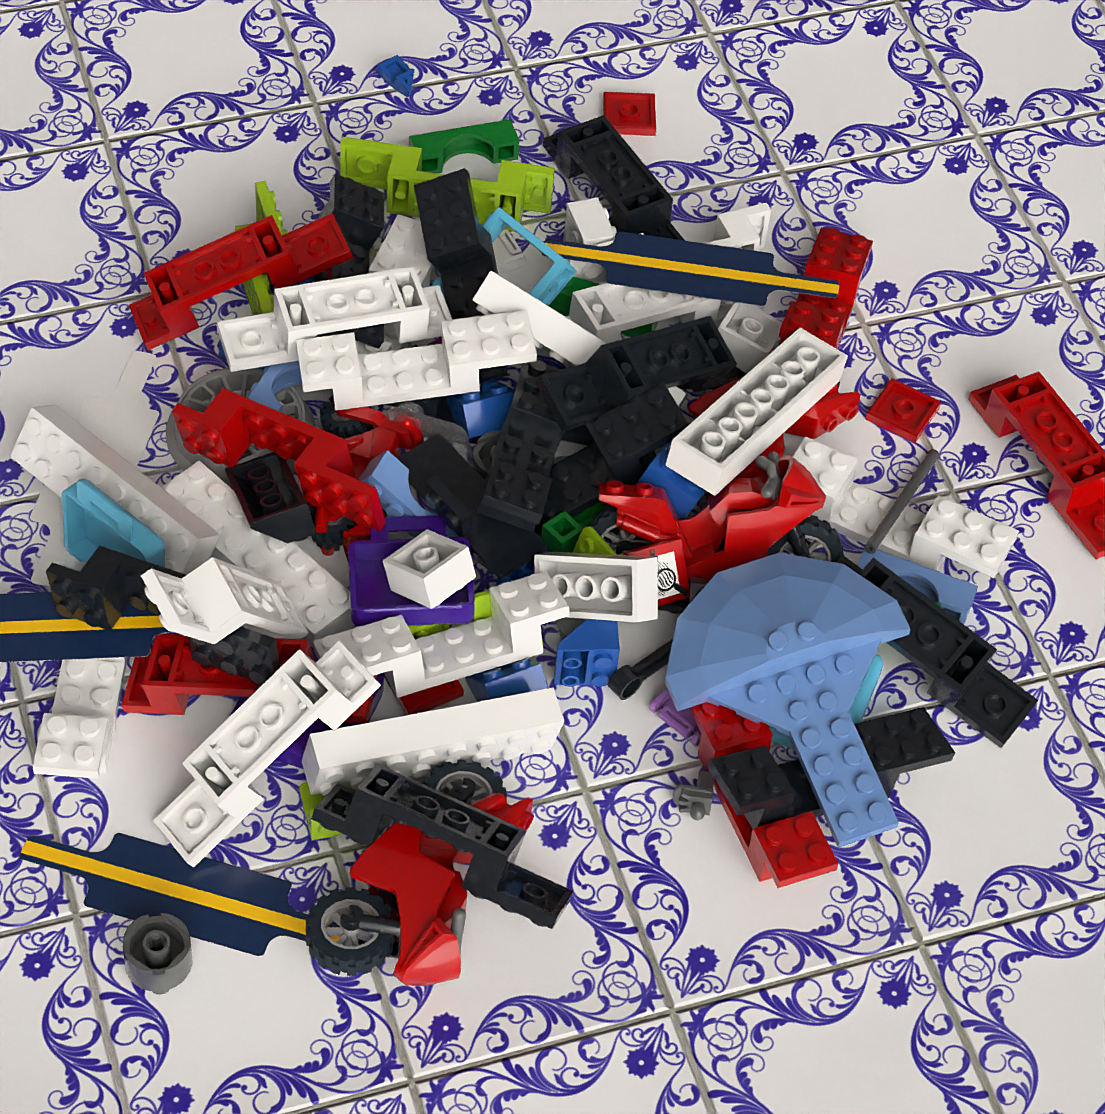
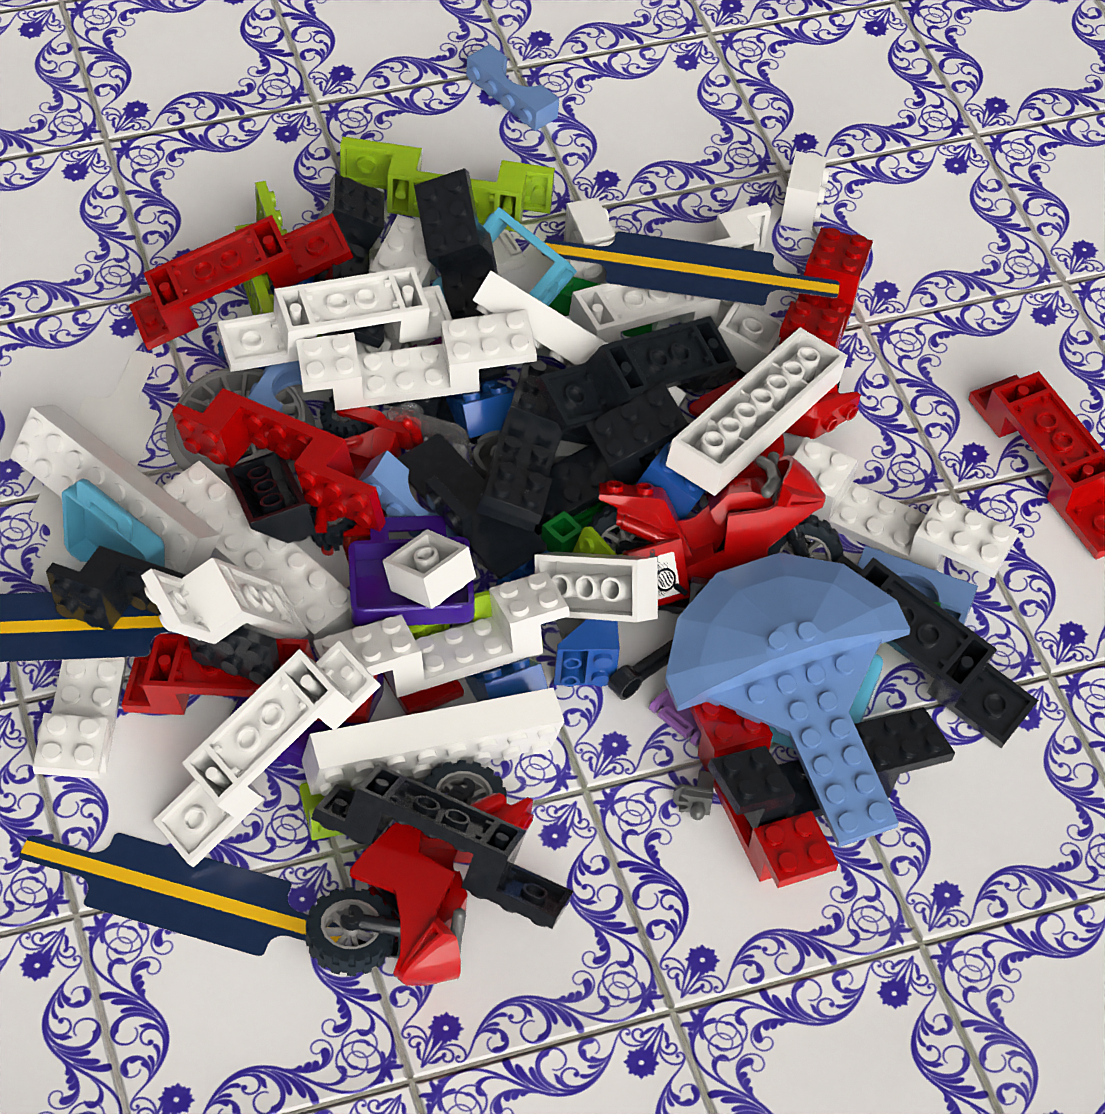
dark grey brick [123,913,193,995] -> none
blue slope [376,55,415,97] -> none
green arch [409,119,520,173] -> none
black bracket [543,115,685,241] -> none
red tile [603,92,656,136] -> none
dark grey piece [864,449,940,554] -> none
red tile [865,378,941,443] -> none
none -> medium blue arch [466,44,559,131]
none -> white brick [780,151,830,231]

